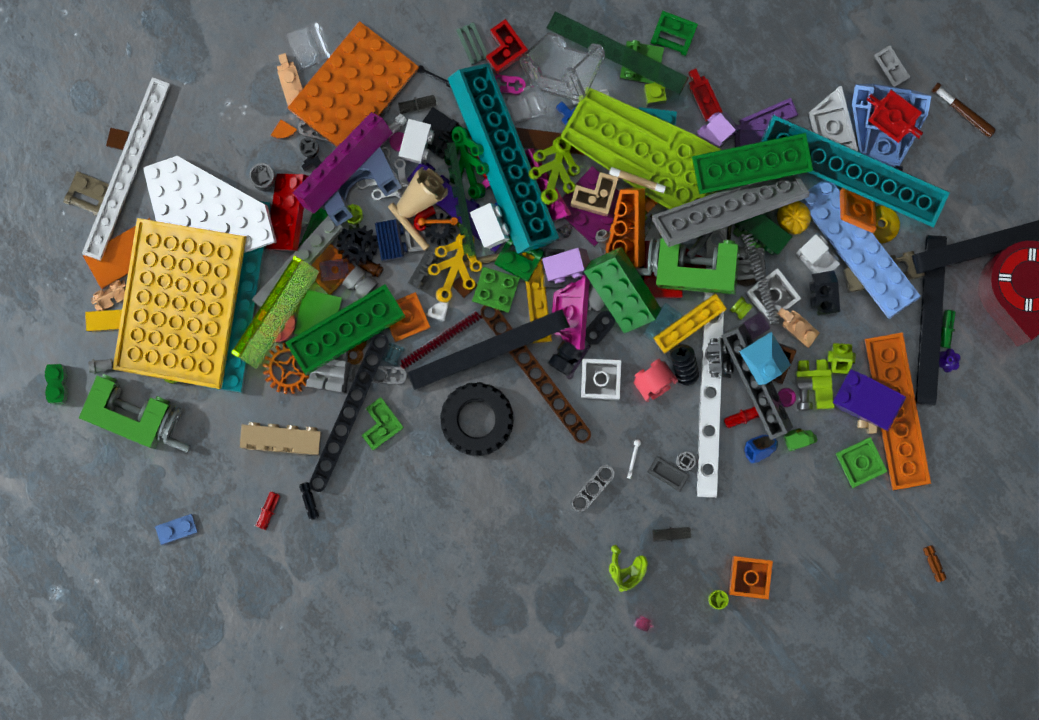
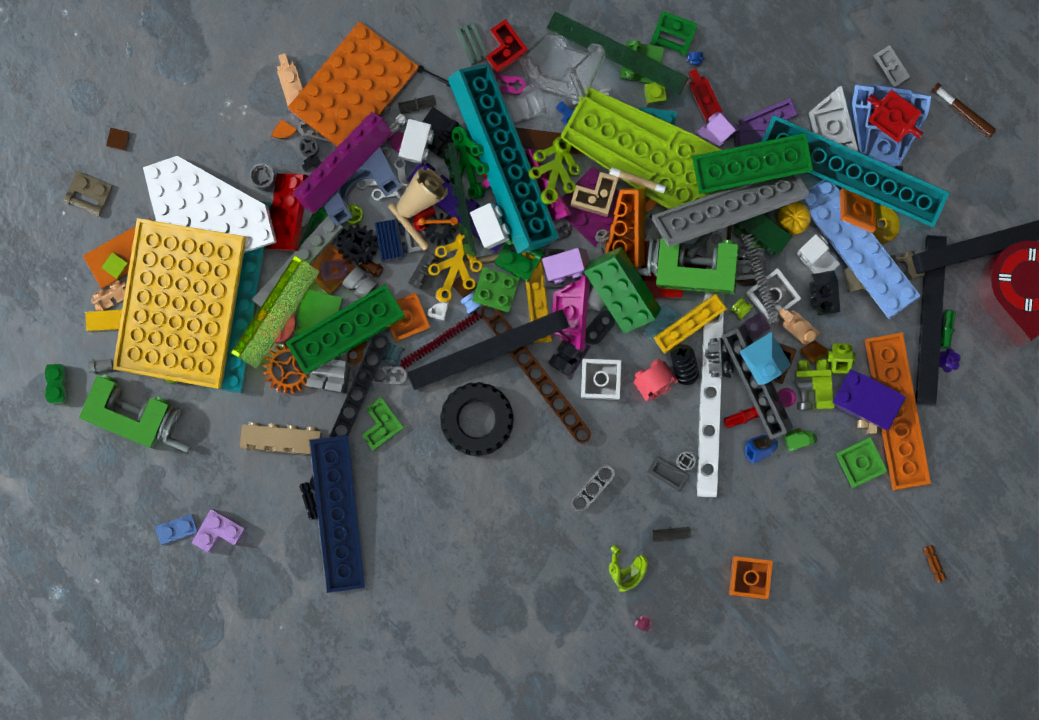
white plate [82,77,171,261] -> none
red axle [255,492,280,530] -> none
clear plate [286,22,331,71] -> none
white hinge [627,439,641,479] -> none
lime wheel [708,590,729,610] -> none
none -> lime tile [101,252,128,279]
none -> lavender brick [192,509,246,553]
none -> dark blue plate [309,435,365,593]
none -> light blue wheel [460,291,483,314]
none -> blue plate [686,52,705,65]
none -> reddish brown tile [801,340,828,363]

